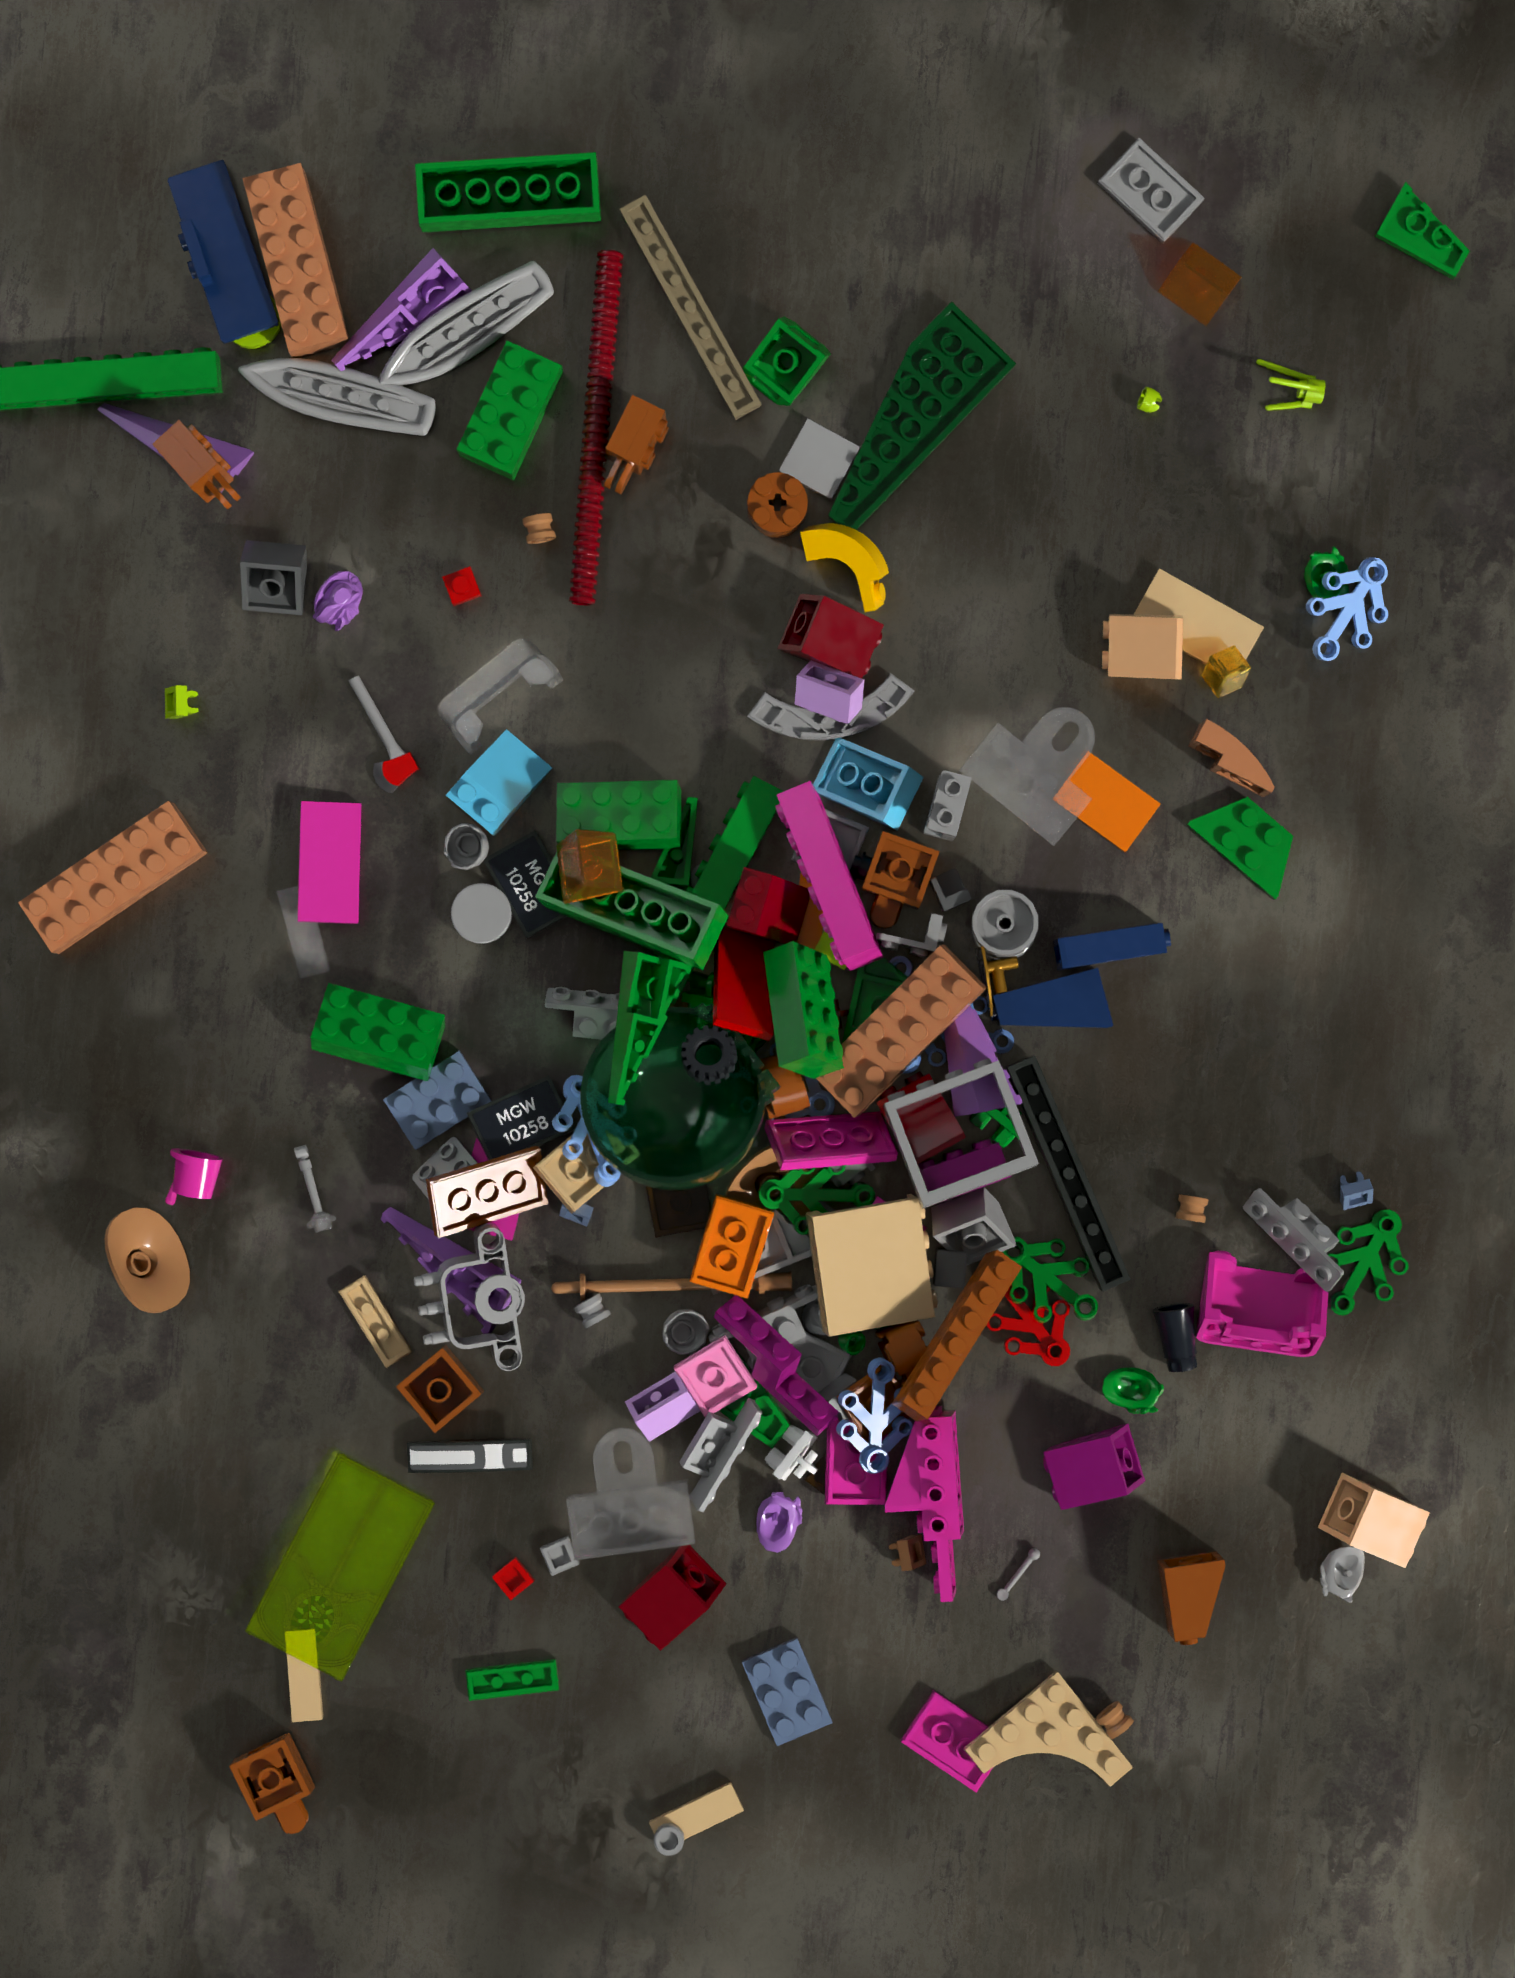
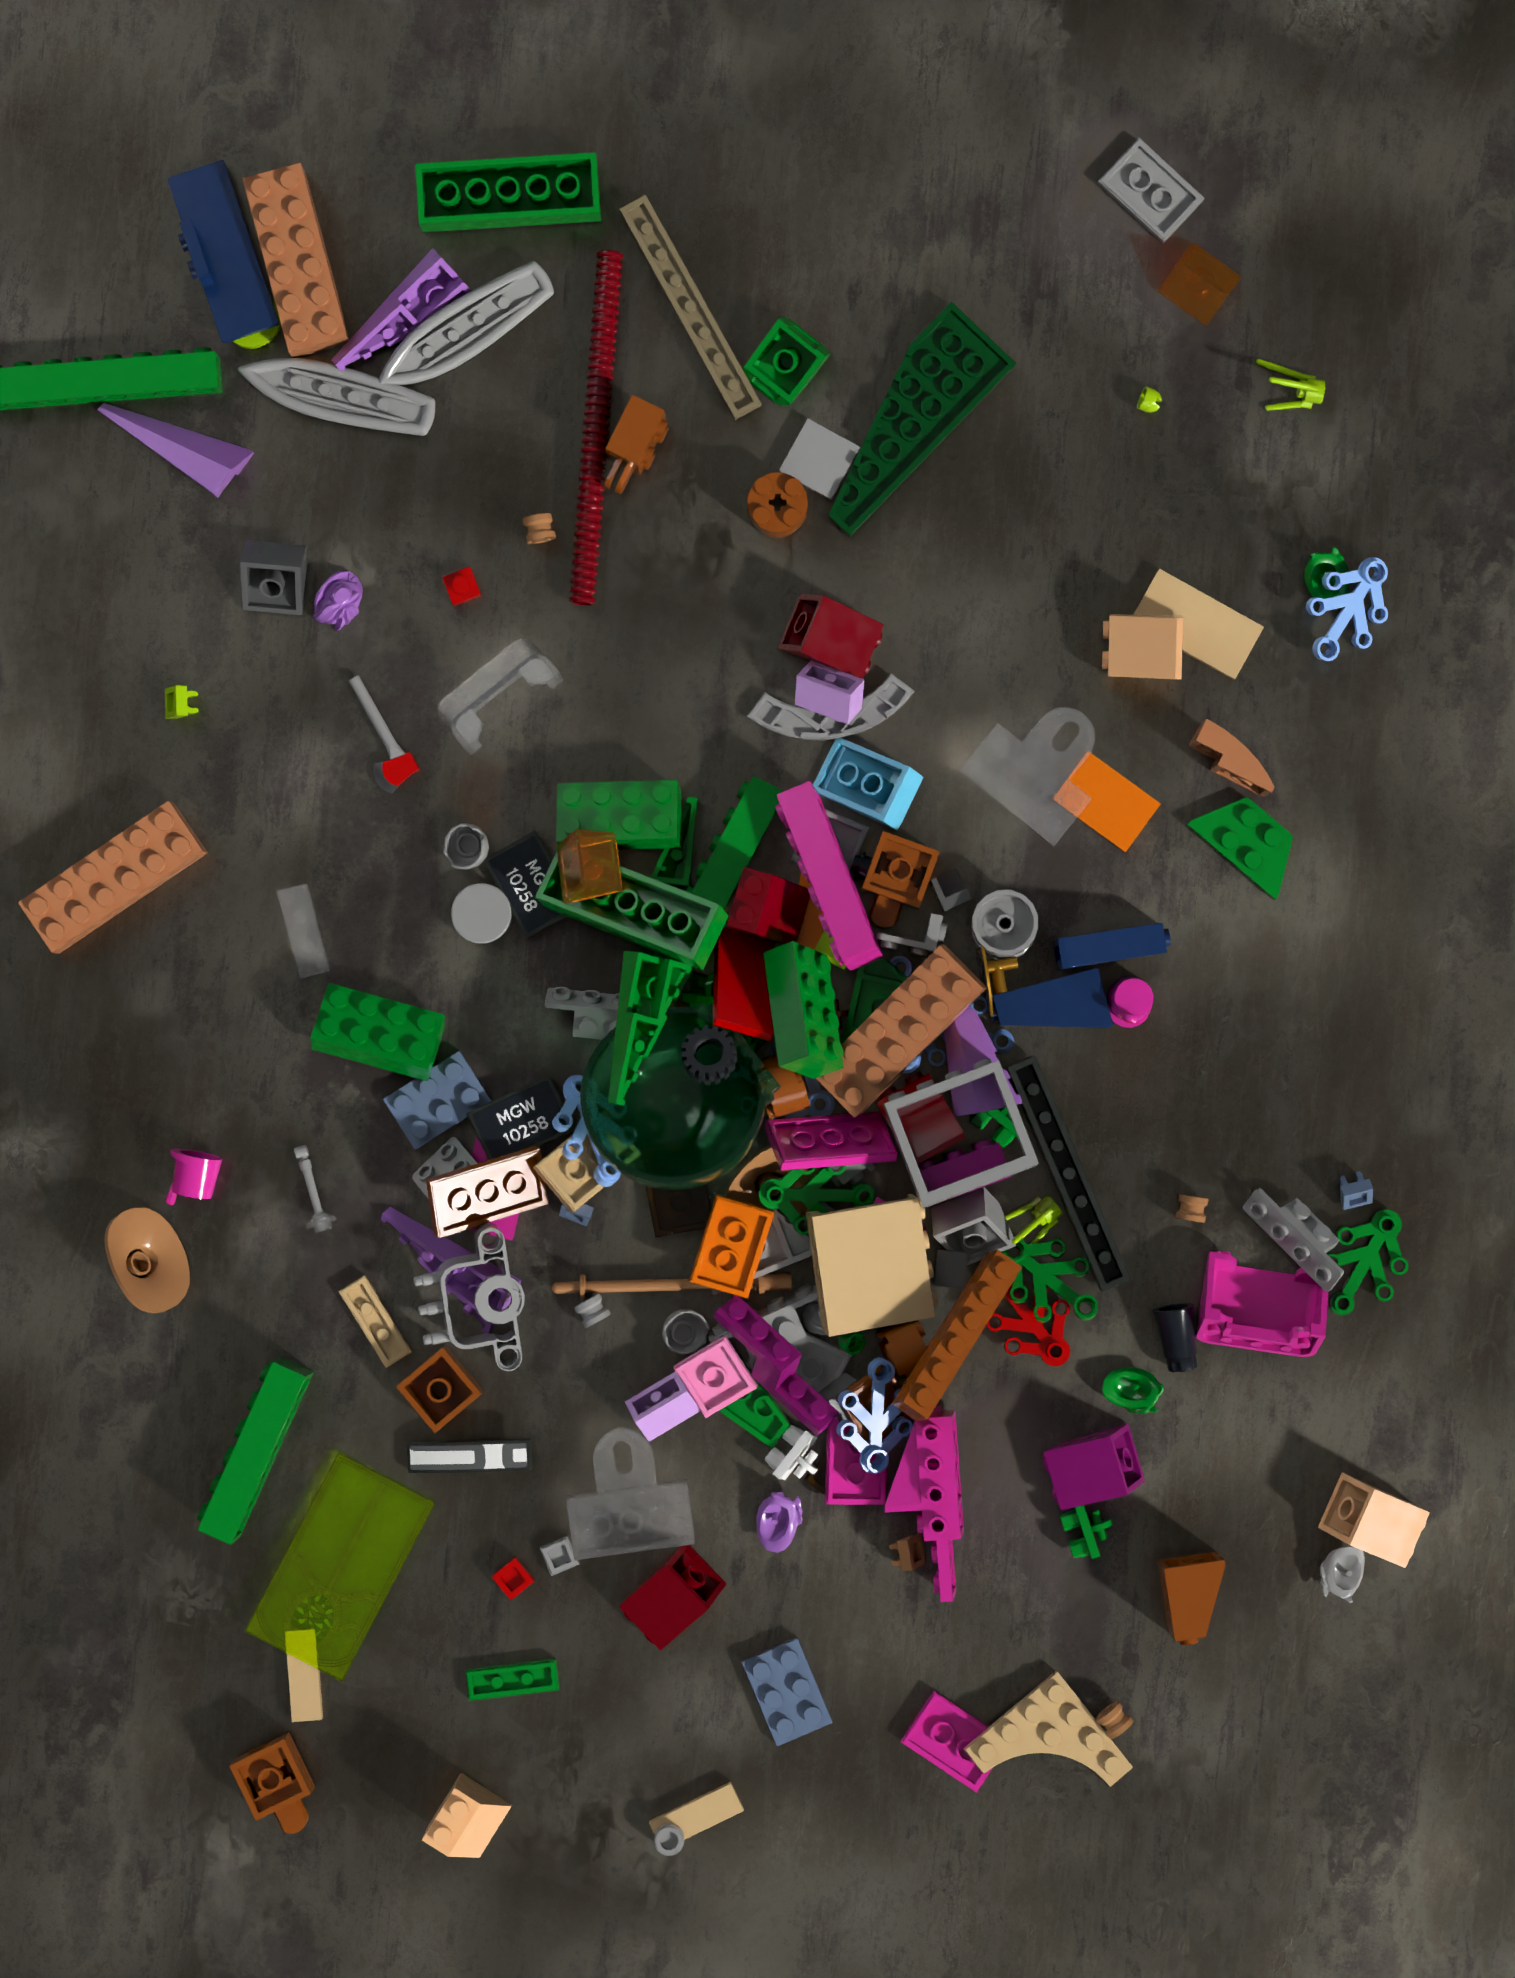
dark orange brick [152,420,242,509] -> none
dark pink tile [297,801,362,924] -> none
medium azure slope [446,729,553,837] -> none
green brick [456,341,564,481] -> none
light grey bracket [679,1398,762,1512] -> none
yellow arch [800,523,889,612] -> none
light grey panel [923,770,972,841] -> none
light grey hinge [997,1548,1040,1601] -> none
clear yellow panel [1202,645,1251,698] -> none
green wing [1375,182,1470,280] -> none
none -> green brick [196,1357,314,1545]
none -> light nougat slope [422,1773,512,1858]
none -> lime plant [1004,1195,1063,1244]
none -> green hips [1059,1505,1113,1559]
none -> dark pink hat [1106,976,1154,1028]

